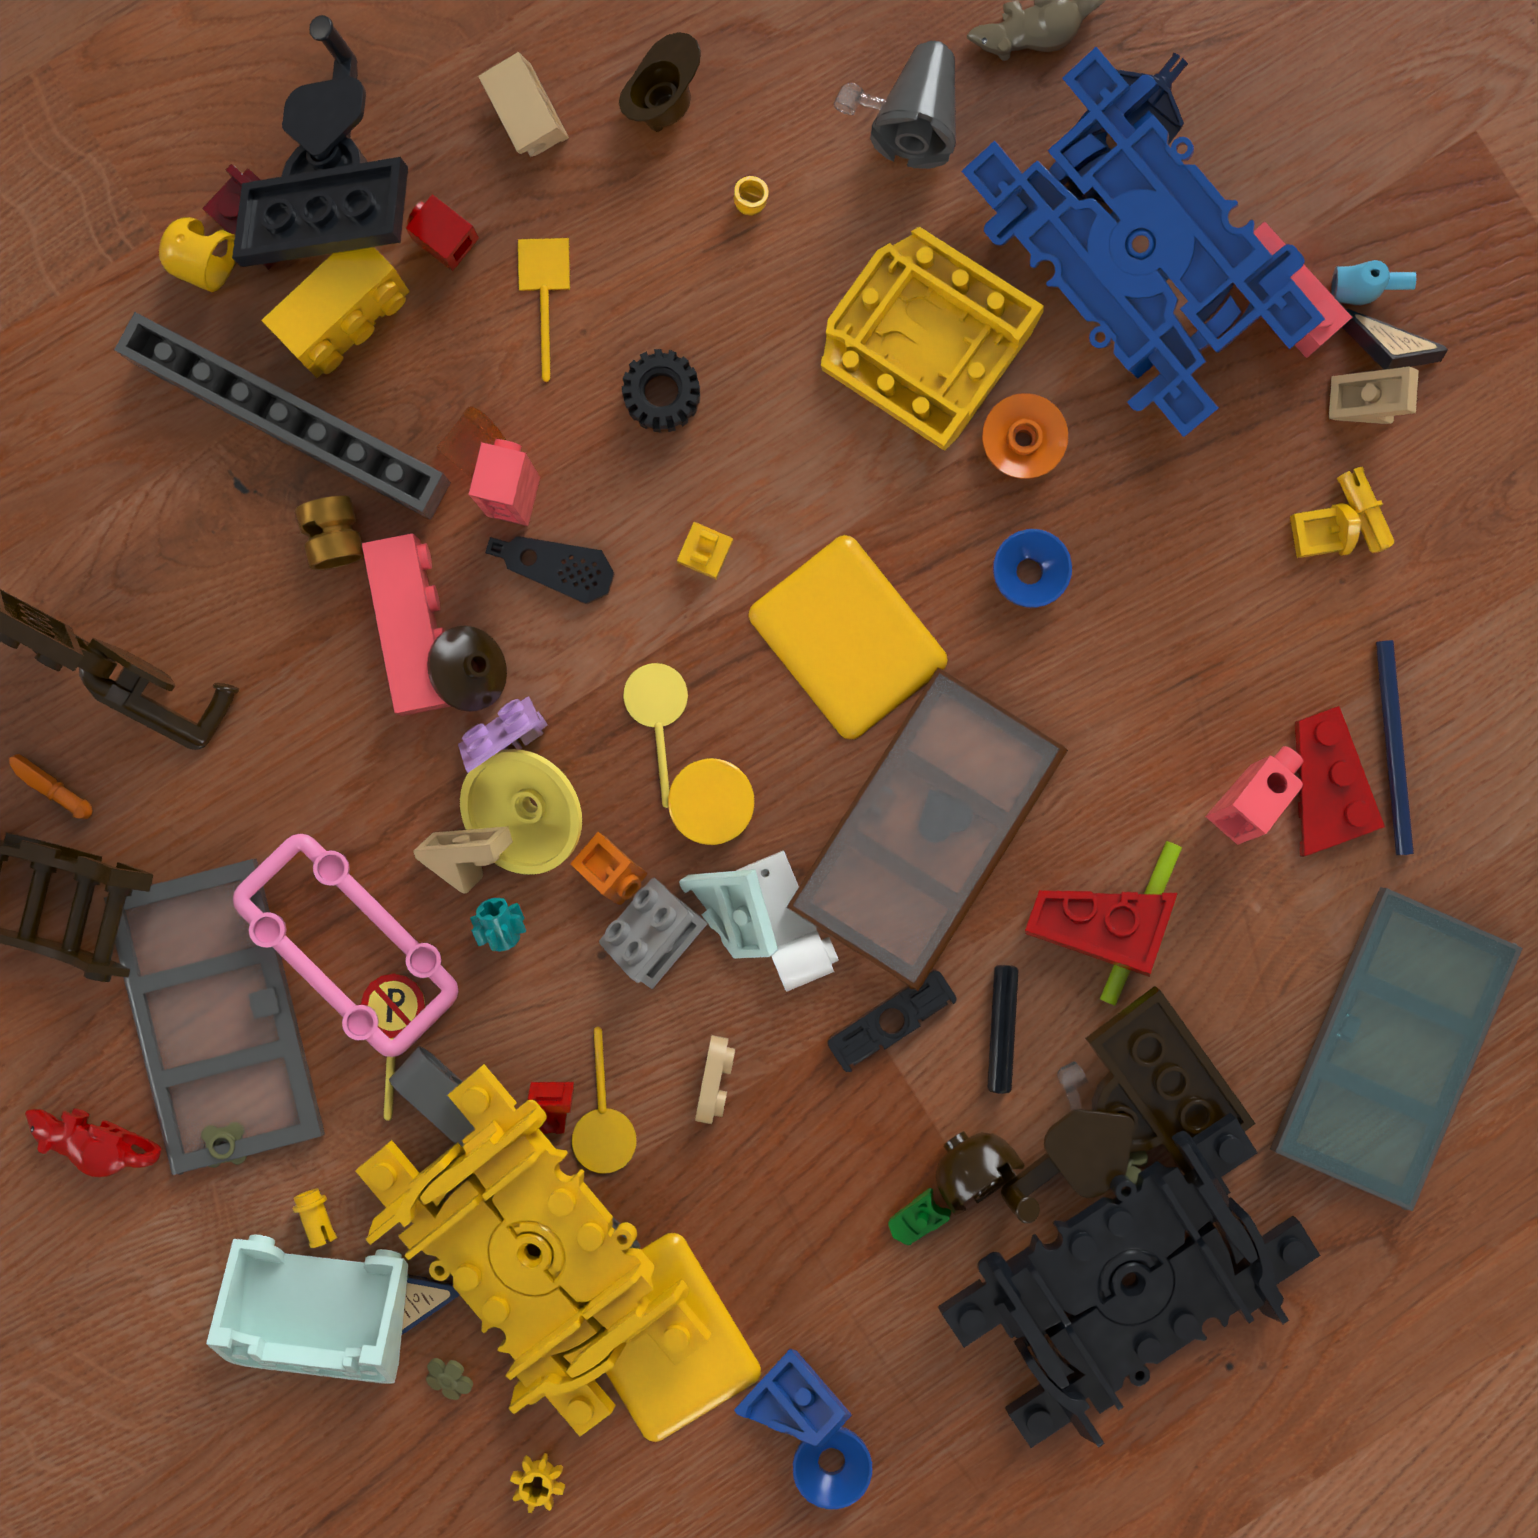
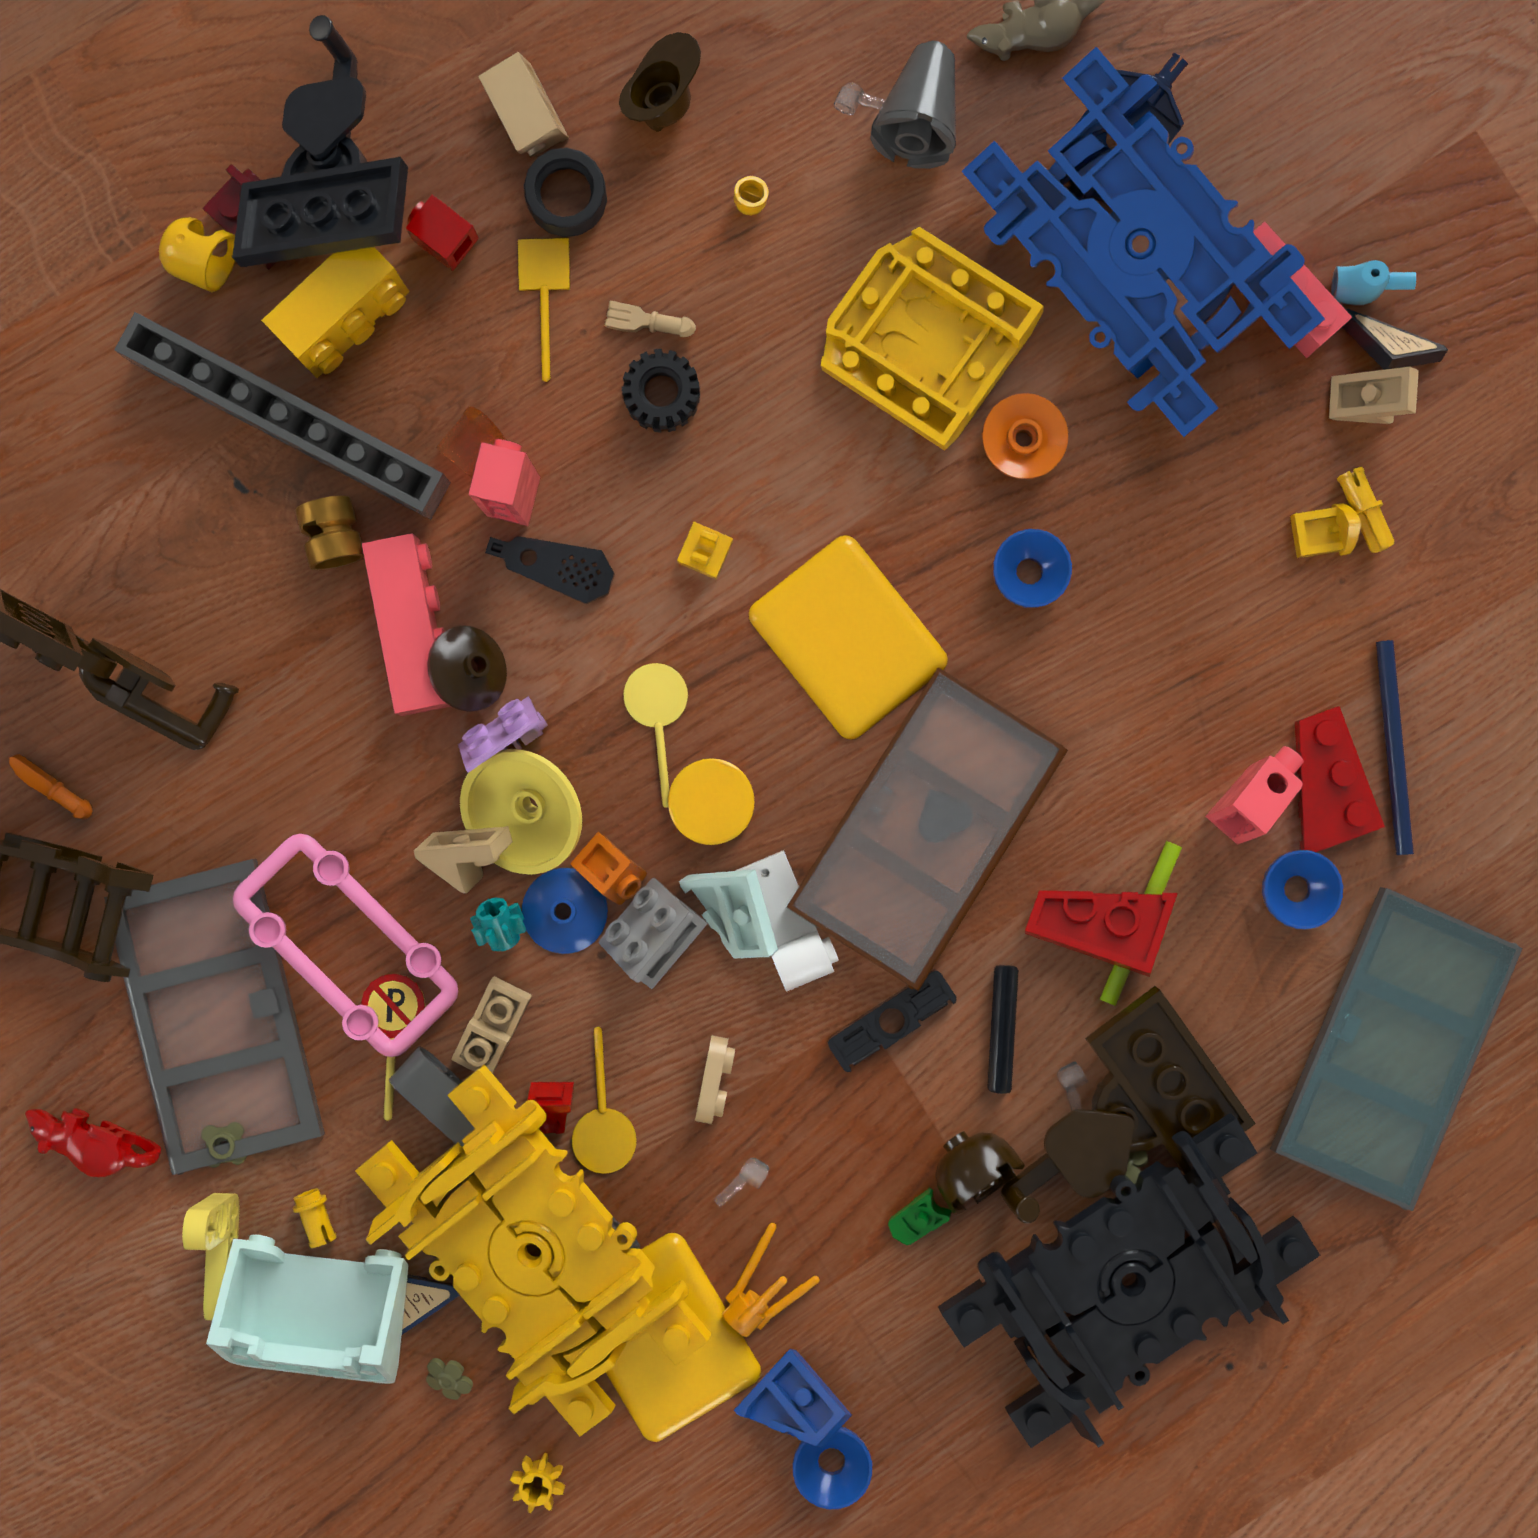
none -> light yellow beam [182,1193,239,1321]
none -> tan slope [451,976,532,1074]
none -> blue dish [522,868,608,954]
none -> black tyre [524,148,607,237]
none -> tan piece [604,301,696,337]
none -> clear hand [714,1158,769,1207]
none -> light orange plant [723,1223,820,1337]
none -> blue piece [1262,850,1343,929]

